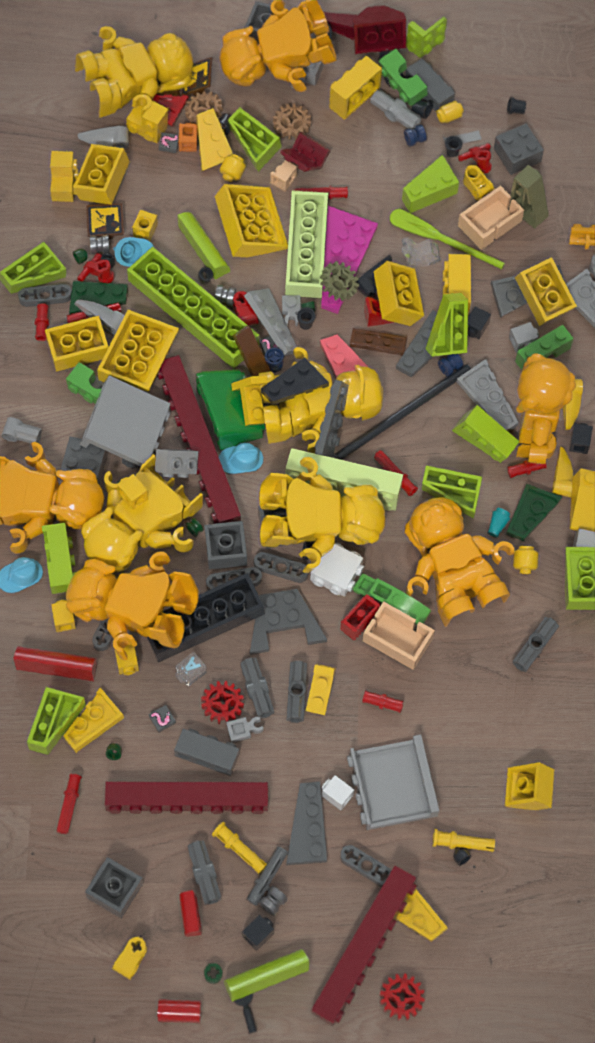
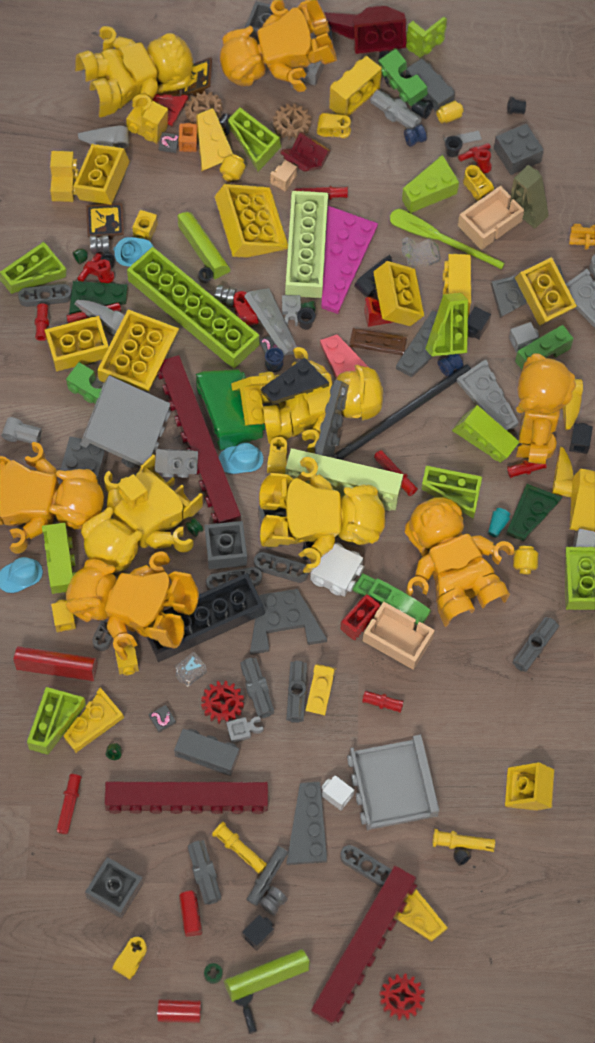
reddish brown tile [232,326,271,377] -> none
olive gear [320,261,359,301] -> none
none -> yellow piece [267,437,287,474]
none -> yellow piece [316,113,351,138]

